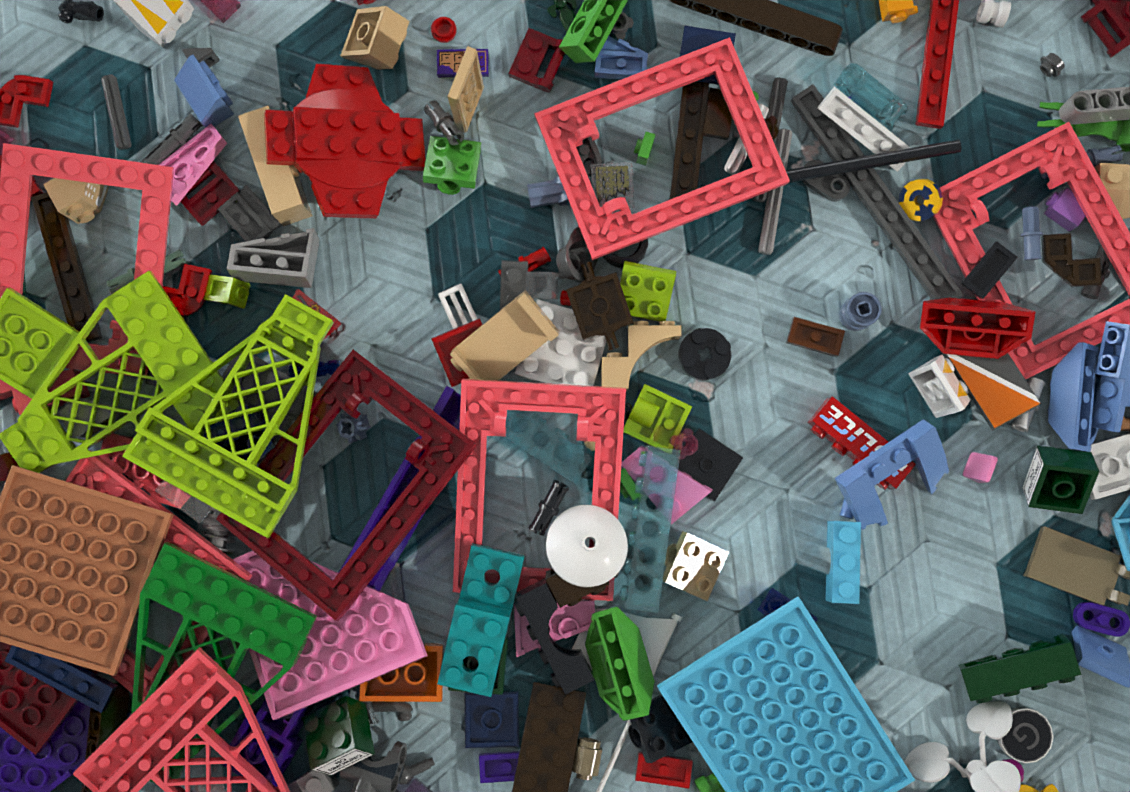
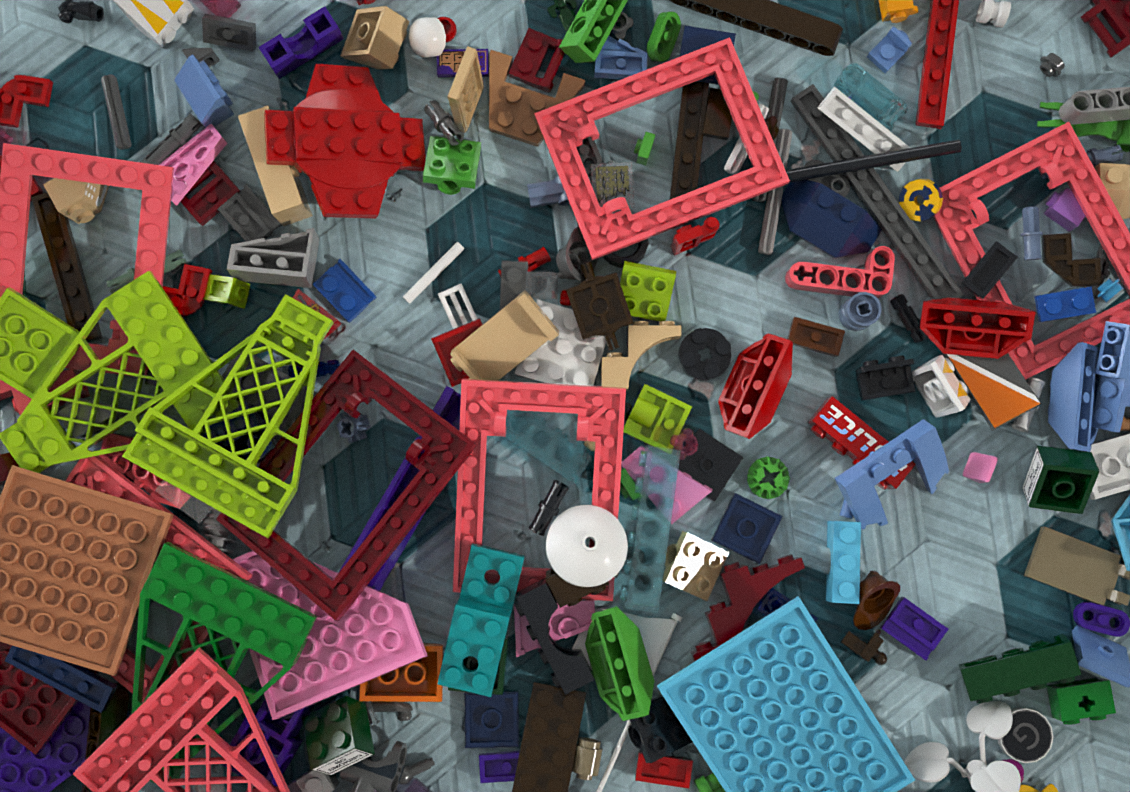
none -> dark grey plate [202,14,256,51]
none -> dark purple arch [258,6,344,79]
none -> blue plate [313,259,377,323]
none -> white bar [403,242,464,304]
none -> white hair [408,17,446,57]
none -> medium nougat wing [489,50,586,147]
none -> bright green plate [647,11,681,62]
none -> red plate [670,217,720,256]
none -> dark red arch [691,554,805,662]
none -> dark blue tile [711,493,783,564]
none -> red wedge [718,333,793,439]
none -> bright green gear [747,456,790,499]
none -> dark blue wedge [781,180,882,259]
none -> coral beam [785,246,895,298]
none -> dark brown piece [841,629,887,665]
none -> reddish brown piece [853,570,900,630]
none -> black bracket [855,355,915,401]
none -> medium blue bracket [867,27,912,74]
none -> dark purple plate [880,596,949,661]
none -> black axle [890,294,928,343]
none -> blue plate [1034,286,1096,323]
none -> green brick [1046,677,1116,725]
none -> dark azure plate [1097,278,1123,302]

